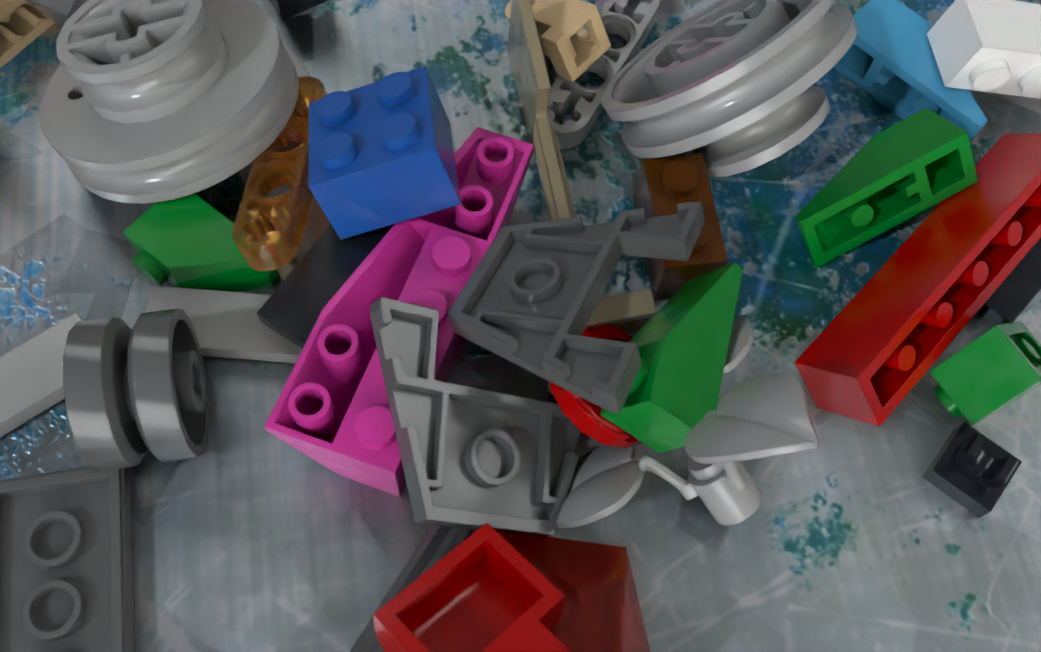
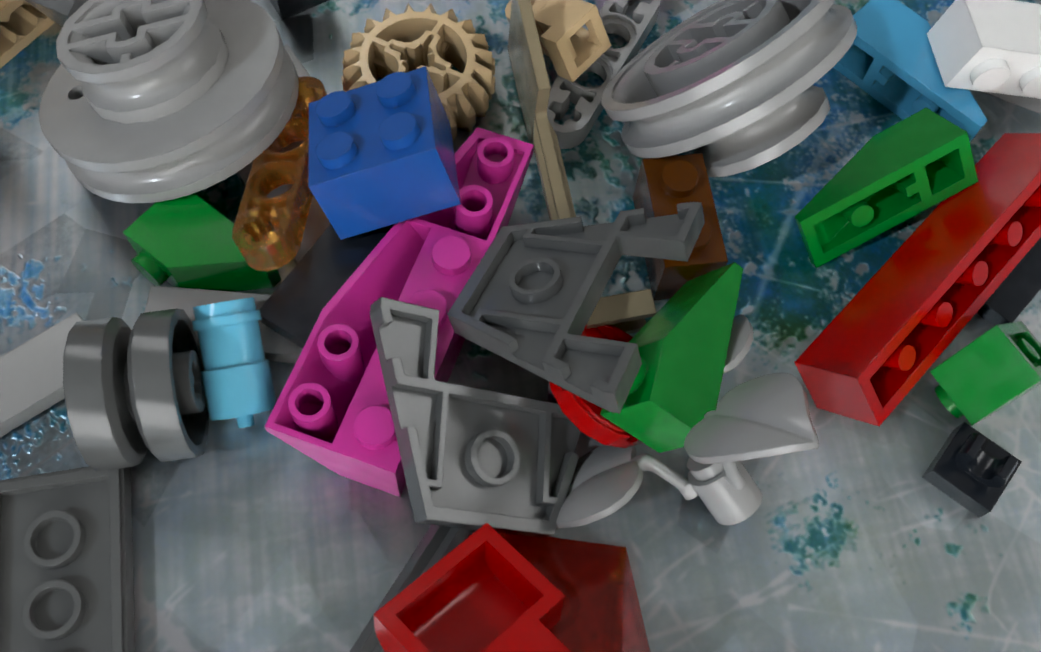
none -> medium azure piece [192,297,277,428]
none -> tan gear [341,3,495,142]

